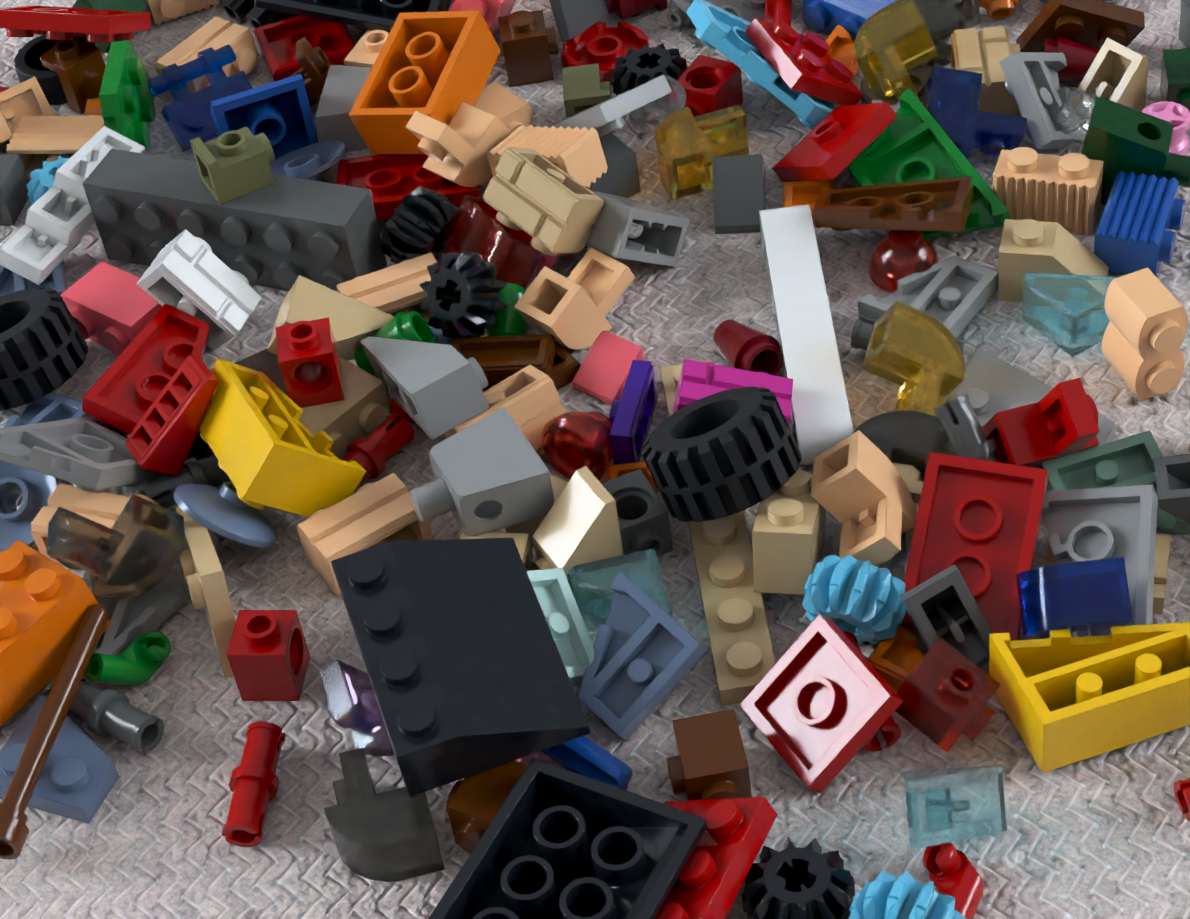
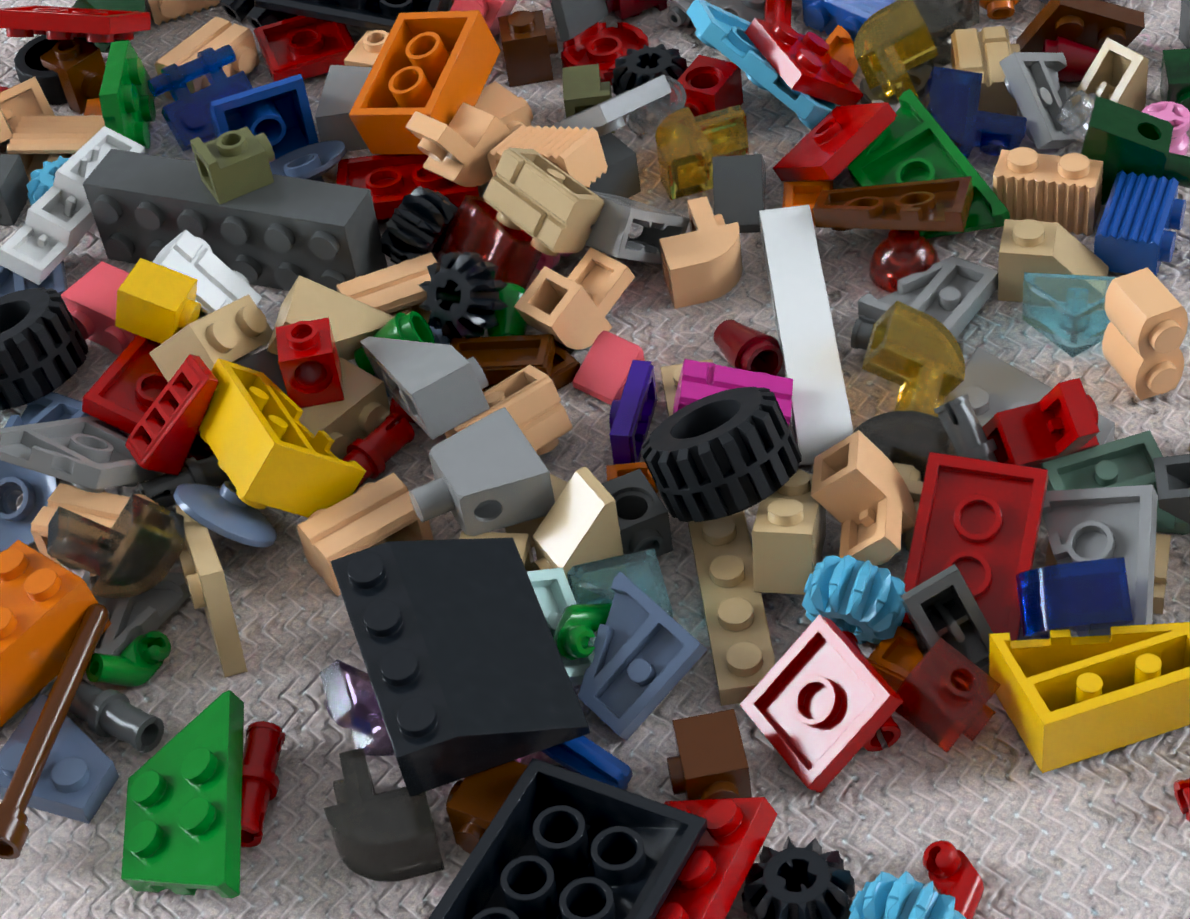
red brick [227,610,310,701] -> none
reddish brown bracket [284,37,331,107] -> none
clear red brick [541,411,613,480] -> none
clear light blue slope [900,765,1007,848] -> none
none -> yellow brick [115,258,201,344]
none -> green wing [121,690,244,899]
none -> tan brick [149,294,273,382]
none -> green arm [553,603,612,660]
none -> light nougat brick [659,196,743,309]

